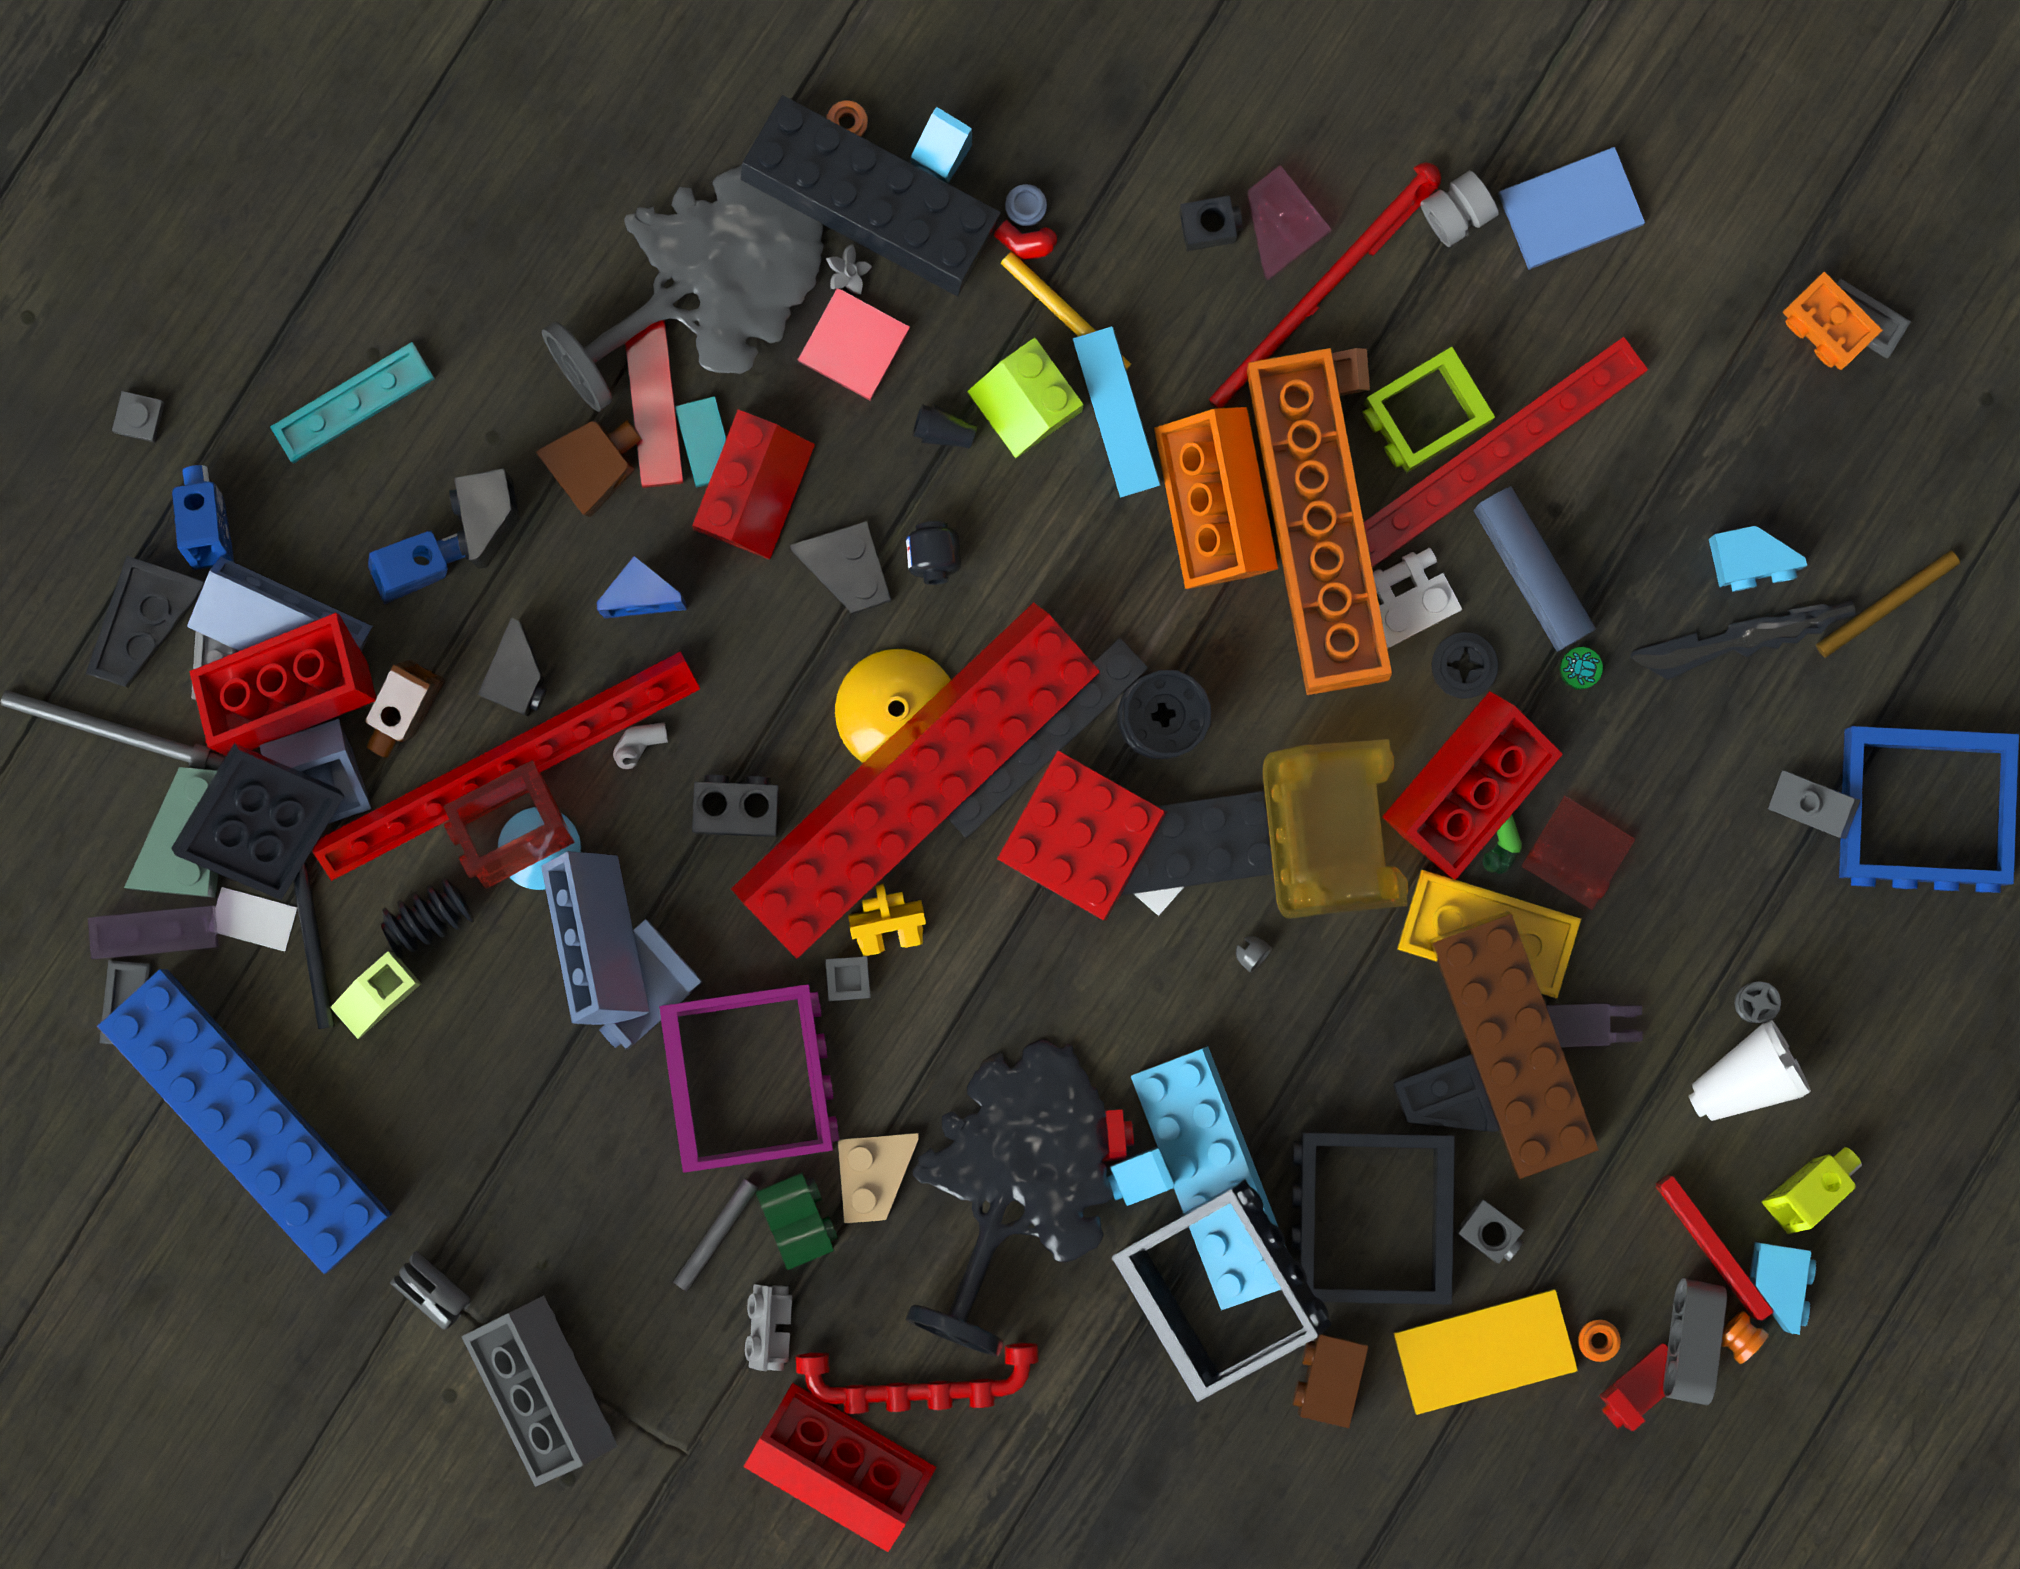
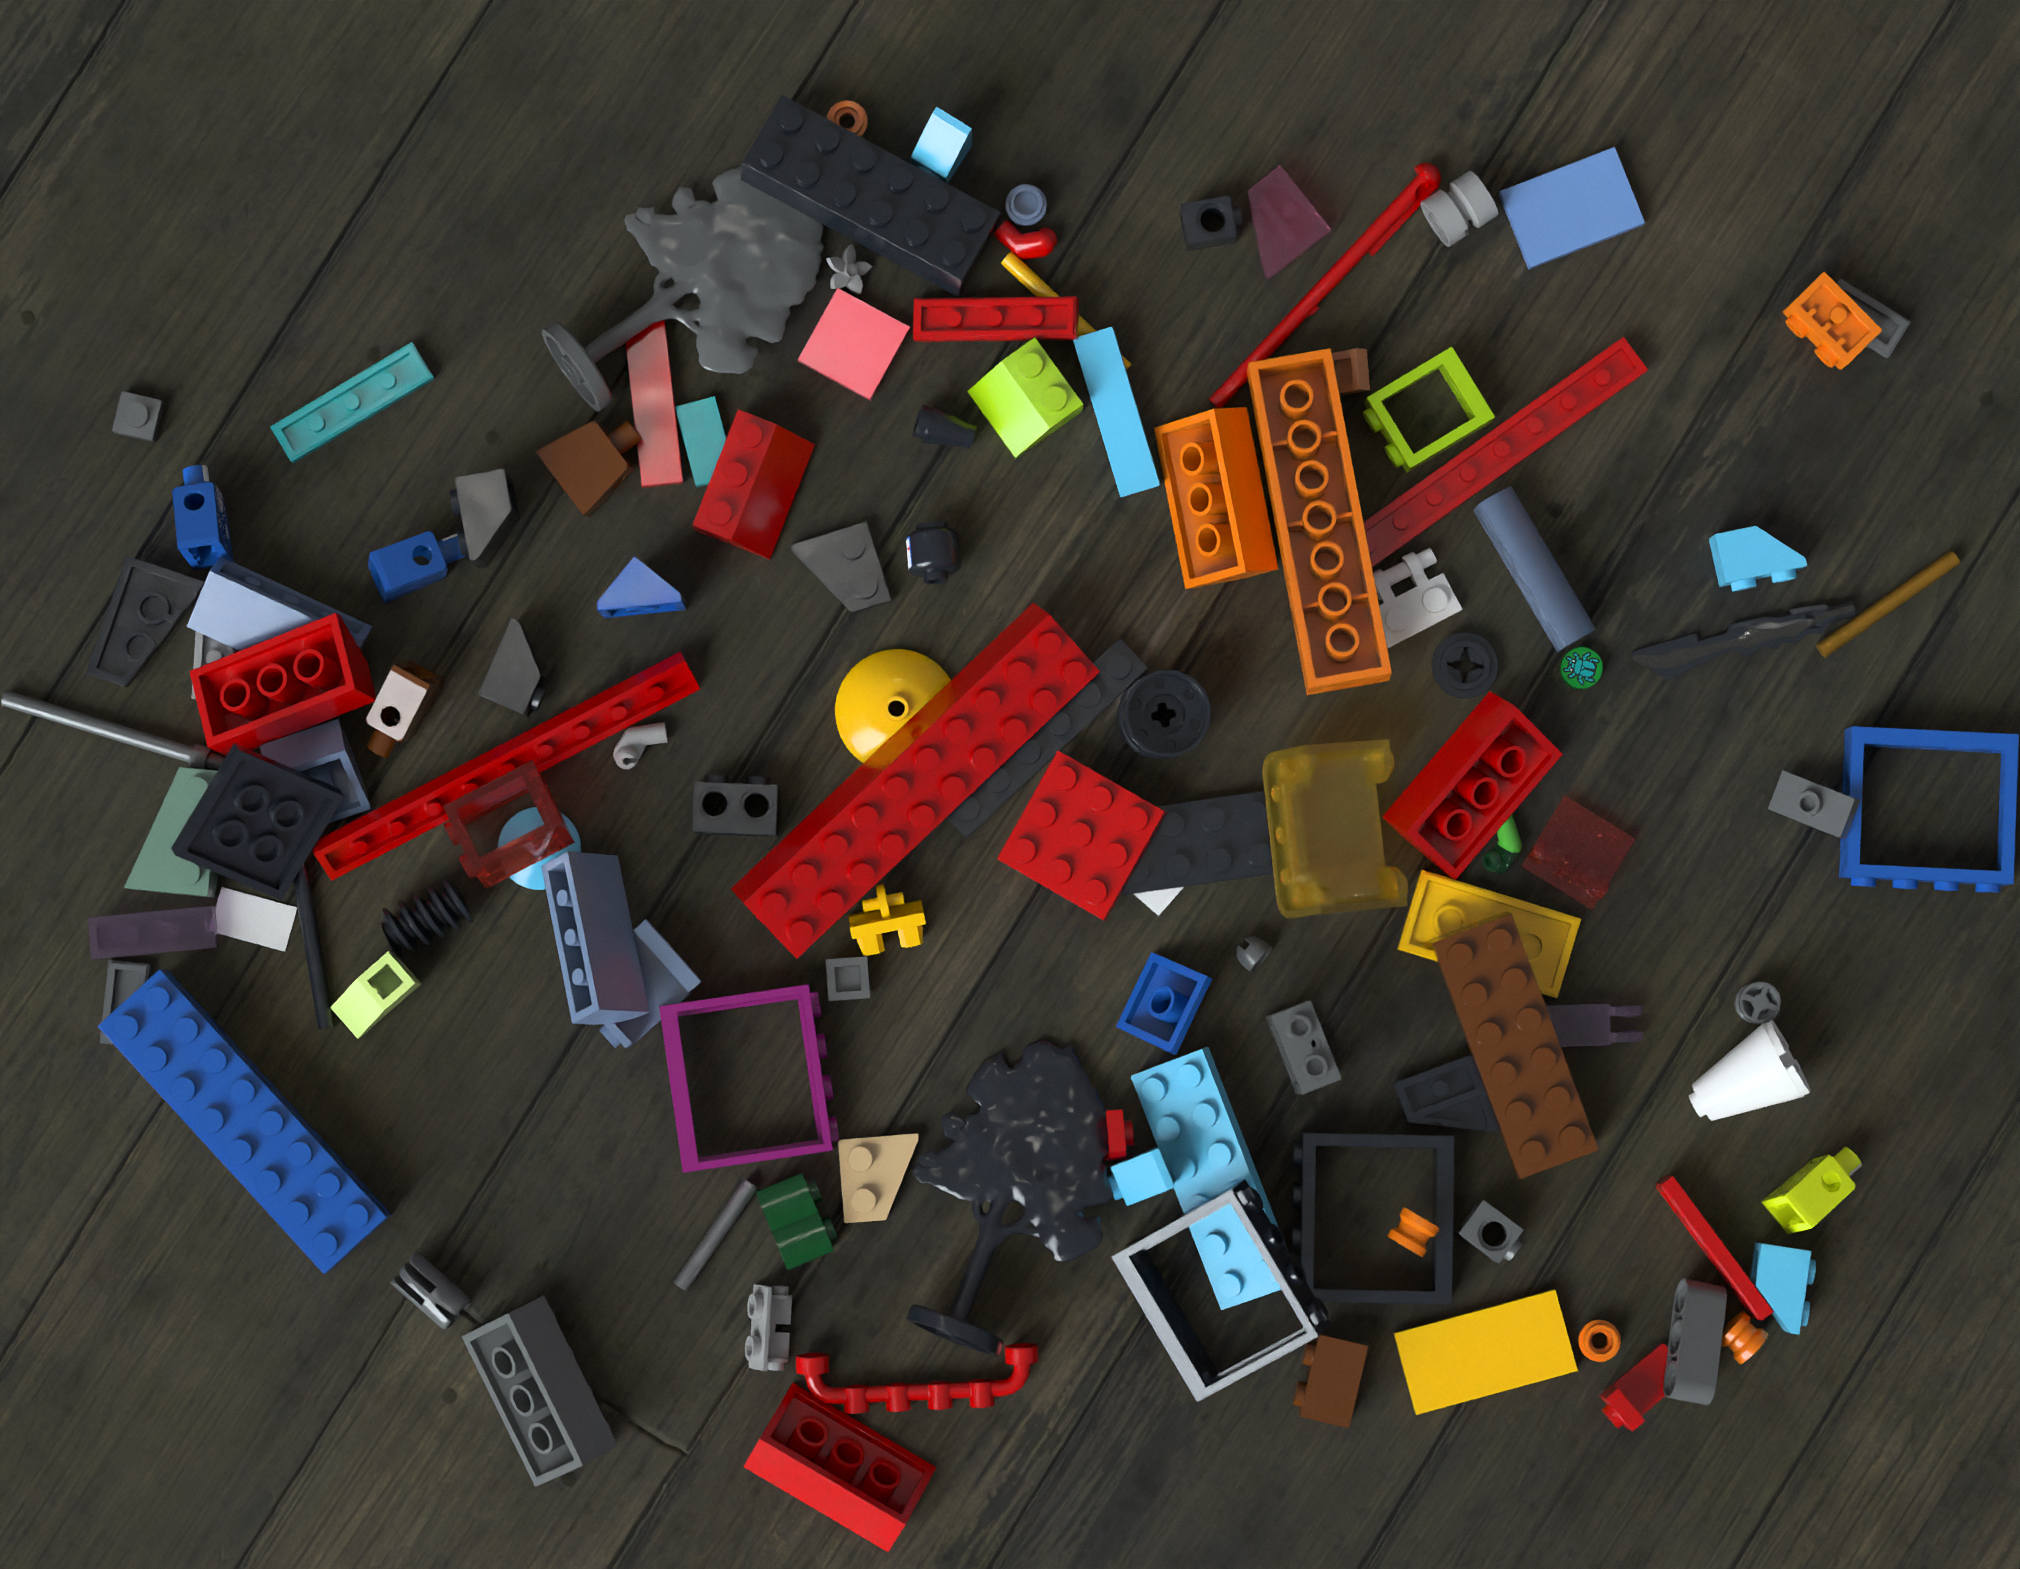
none -> red tile [913,296,1079,342]
none -> blue slope [1116,952,1212,1055]
none -> dark grey window [1265,1000,1342,1095]
none -> orange wheel [1387,1207,1440,1258]

